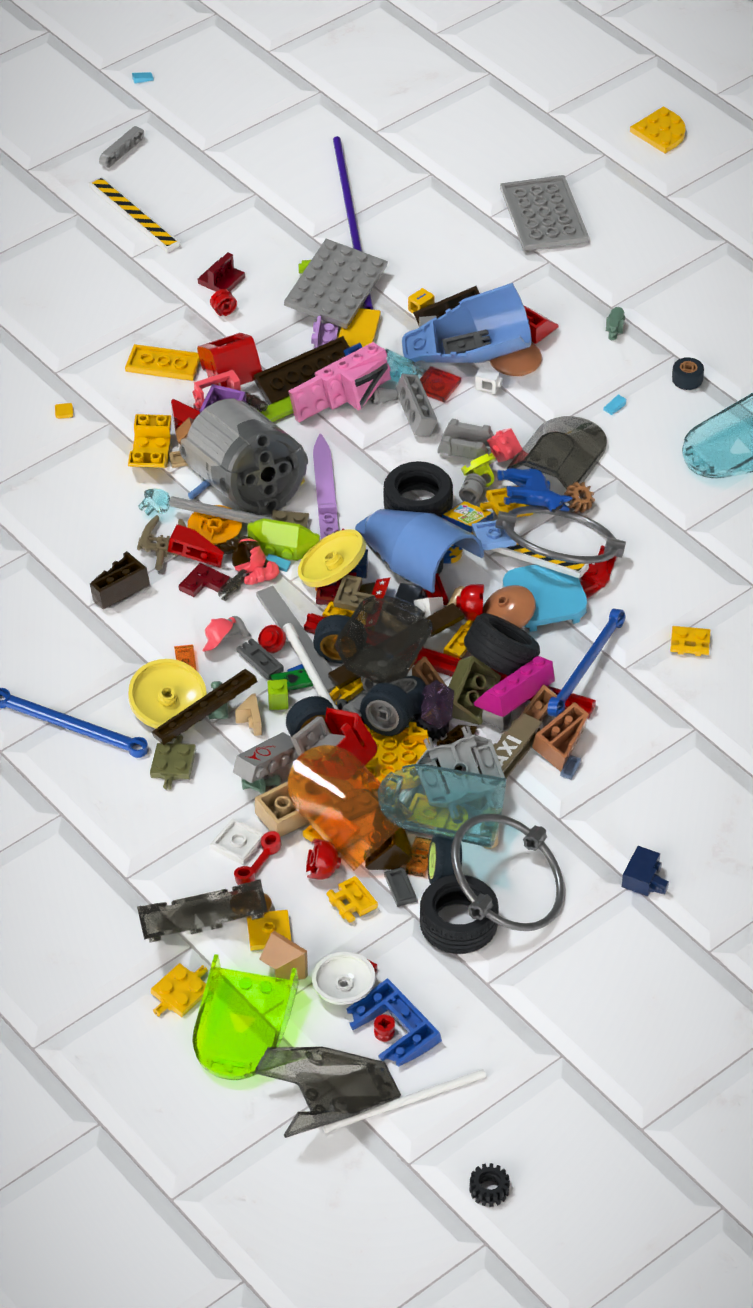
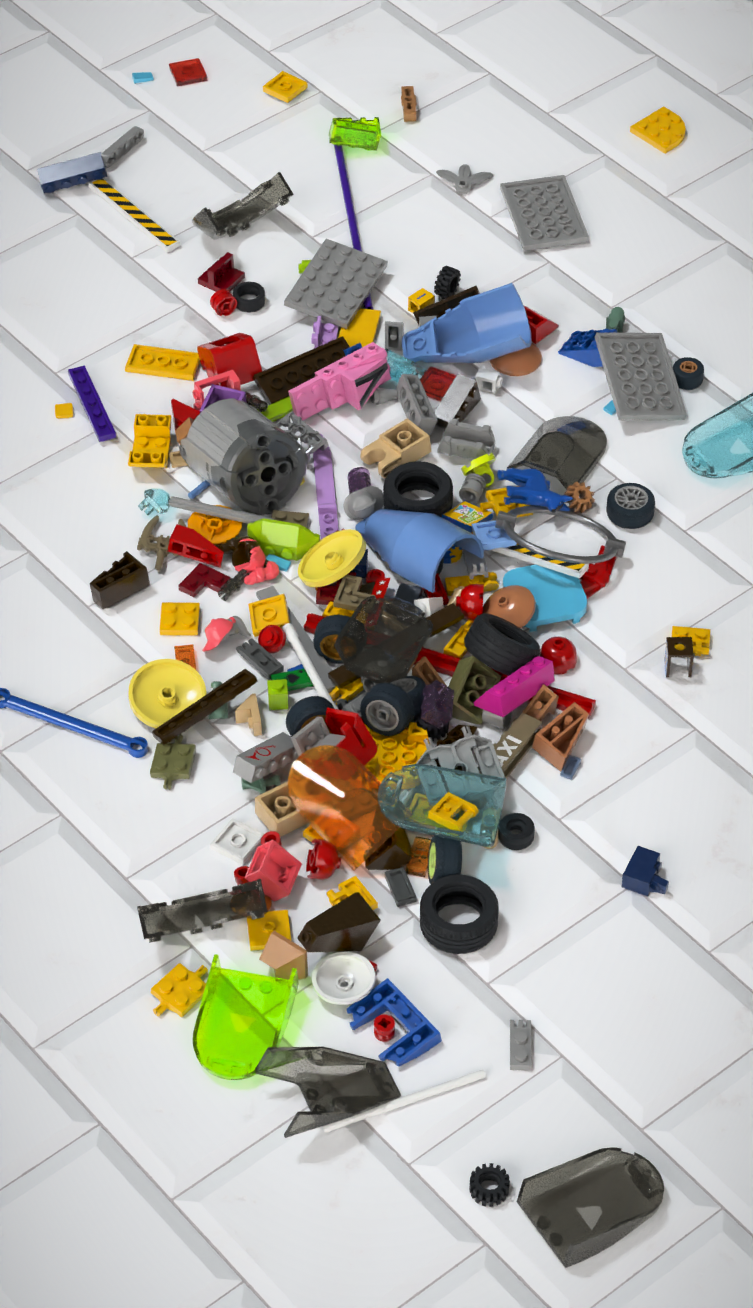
dark grey hinge [442,330,491,354] -> none
flat silver piece [451,814,564,931] -> none
coral head [487,428,523,462] -> none
blue piece [547,608,626,717] -> none
none -> wedge [37,152,108,194]
none -> dark purple plate [68,365,116,442]
none -> yellow plate [160,602,200,635]
none -> clear red tile [169,58,208,87]
none -> clear smoke windscreen [192,172,294,240]
none -> black tyre [233,281,265,313]
none -> coral piece [245,840,302,902]
none -> yellow tile [248,594,290,637]
none -> yellow plate [263,71,308,103]
none -> light grey piece [276,411,329,462]
none -> dark brown slope [297,892,381,952]
none -> clear neon green wedge [328,117,381,151]
none -> light grey piece [343,486,384,520]
none -> clear purple piece [347,467,371,494]
none -> tan brick [360,418,432,478]
none -> red tile [366,569,385,583]
none -> light grey slope [385,321,404,351]
none -> medium nougat piece [401,86,417,122]
none -> yellow plate [427,792,479,835]
none -> black tyre [434,266,461,298]
none -> wedge [434,374,481,429]
none -> light grey plant [436,164,493,195]
none -> yellow hinge [445,572,499,596]
none -> light grey hinge [463,549,488,579]
none -> black tyre [498,813,535,850]
none -> light grey hinge [510,1020,531,1071]
none -> clear smoke windscreen [516,1147,664,1268]
none -> red cylinder [539,636,577,674]
none -> blue slope [558,329,618,367]
none -> light grey plate [595,333,687,420]
none -> black wheel [606,483,655,529]
none -> dark brown piece [664,637,694,677]

